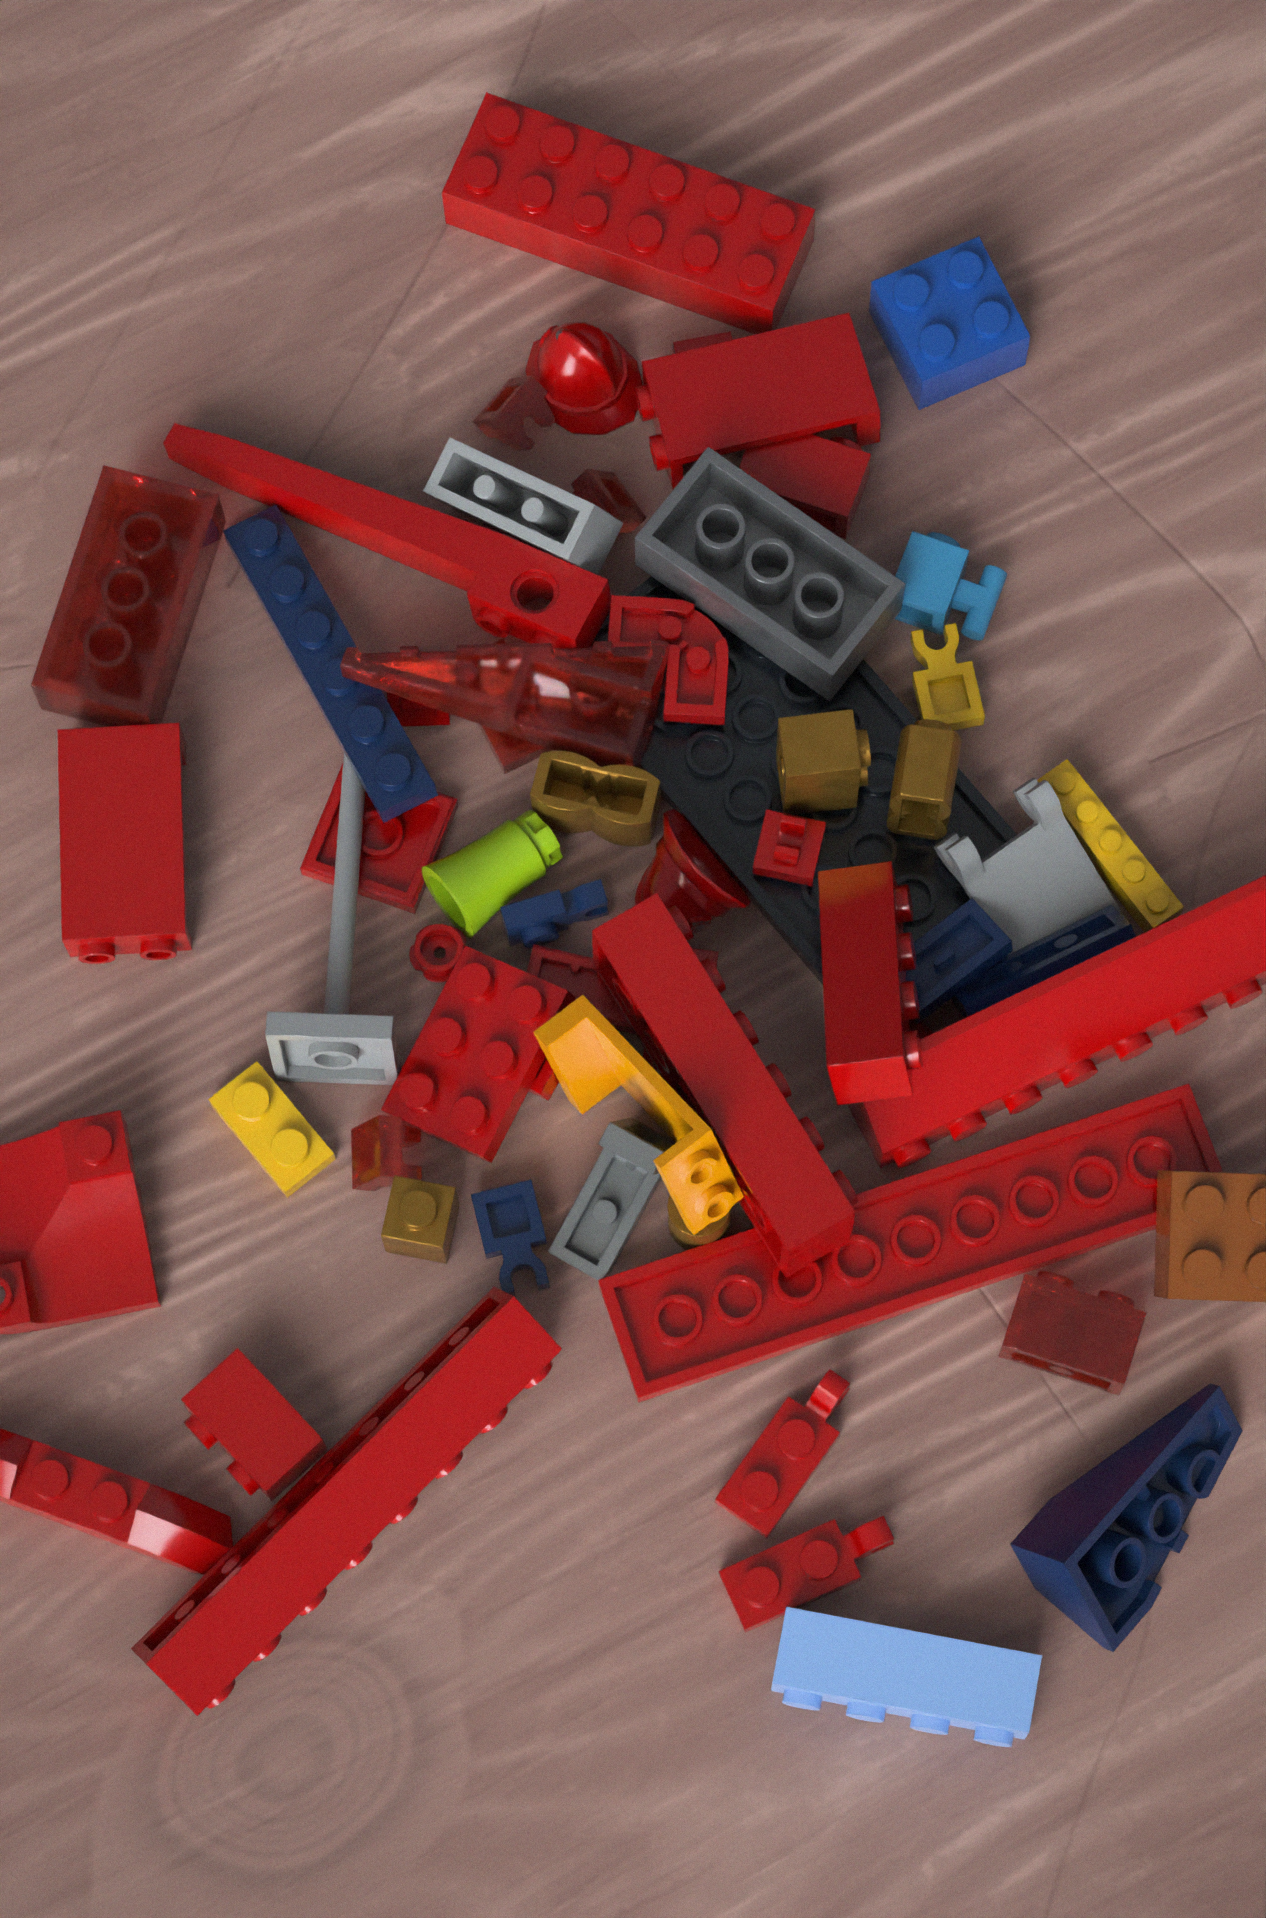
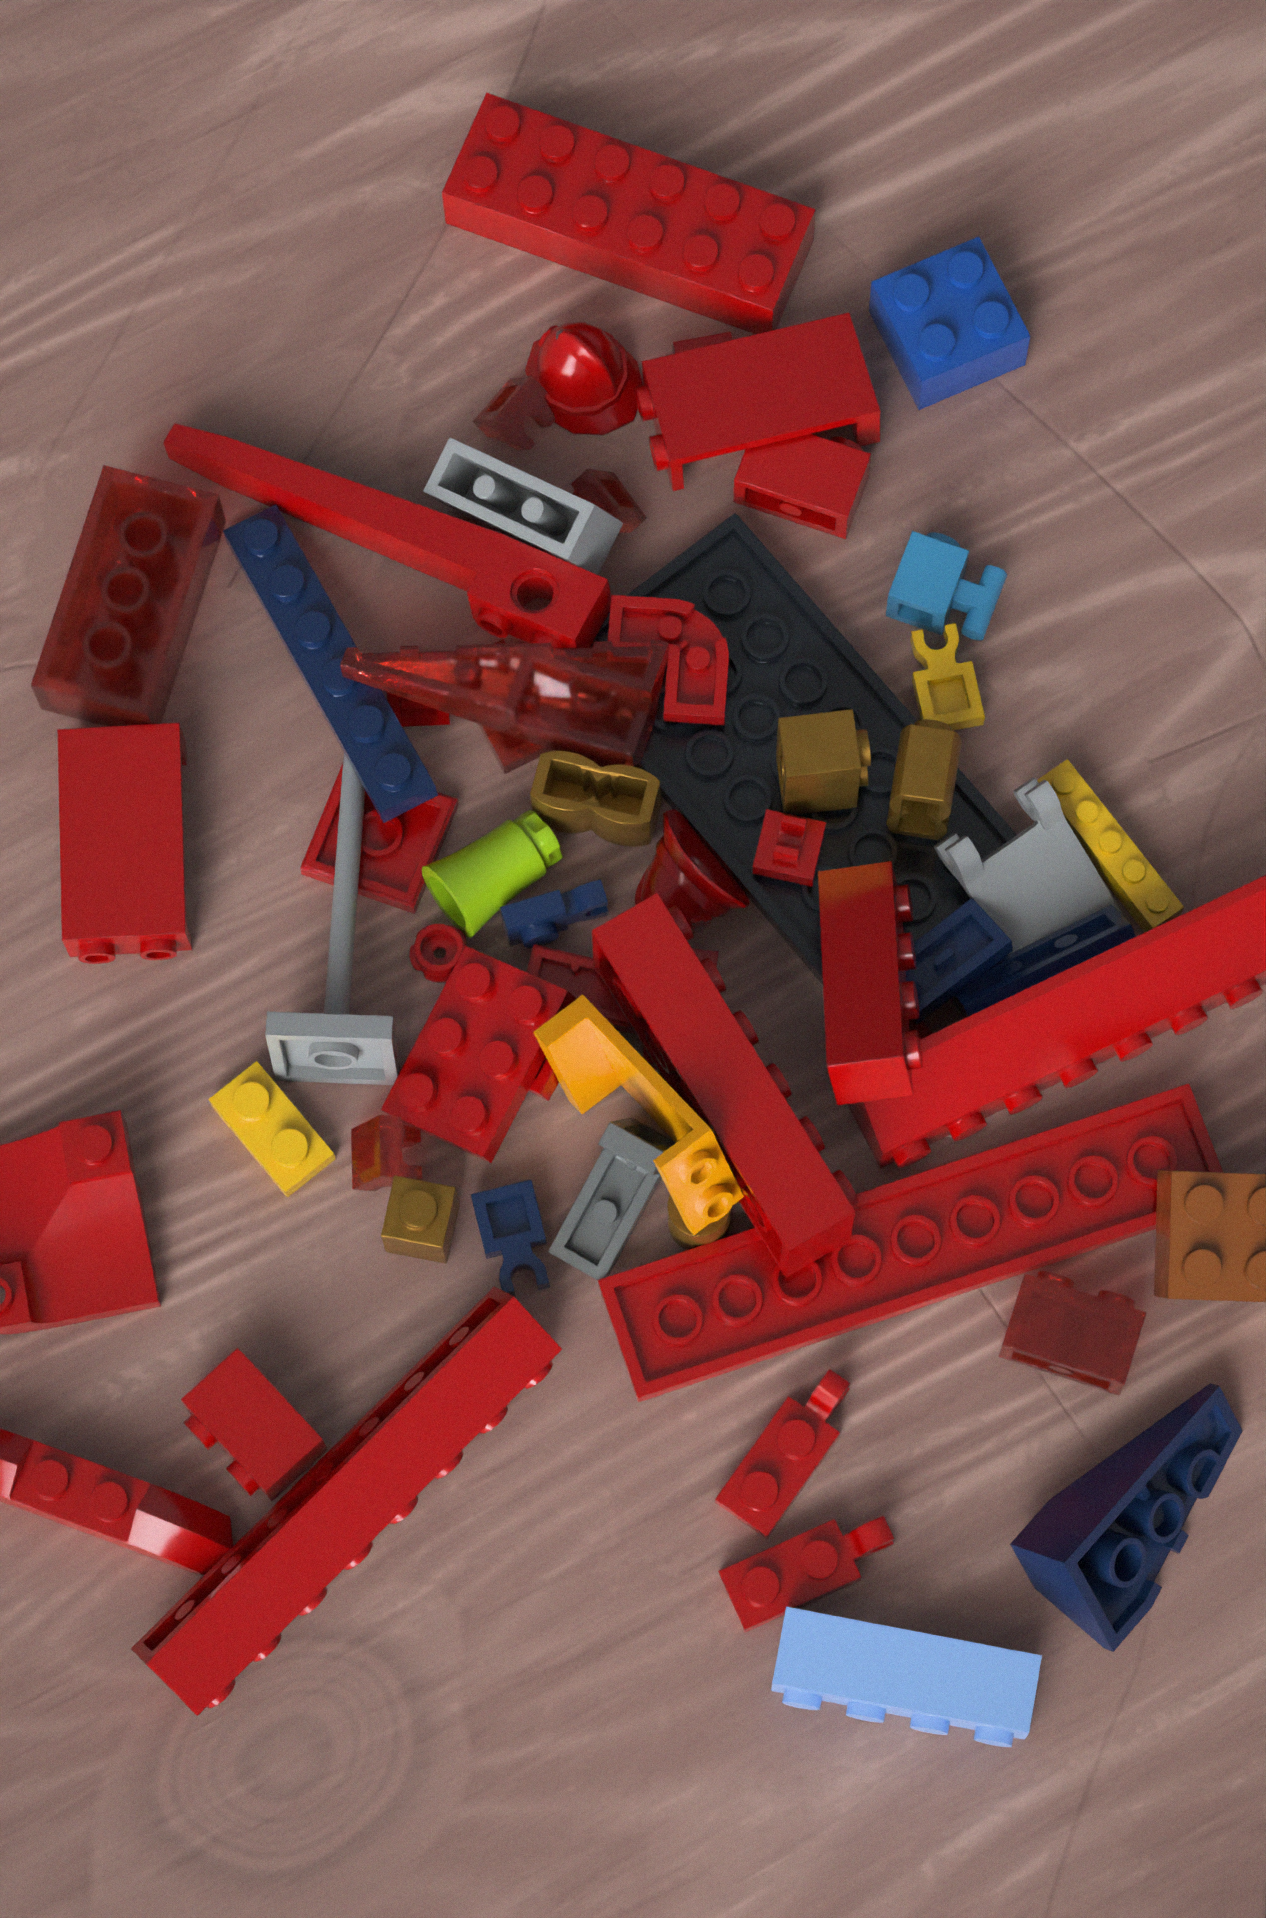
flat silver brick [635,447,905,701] -> none

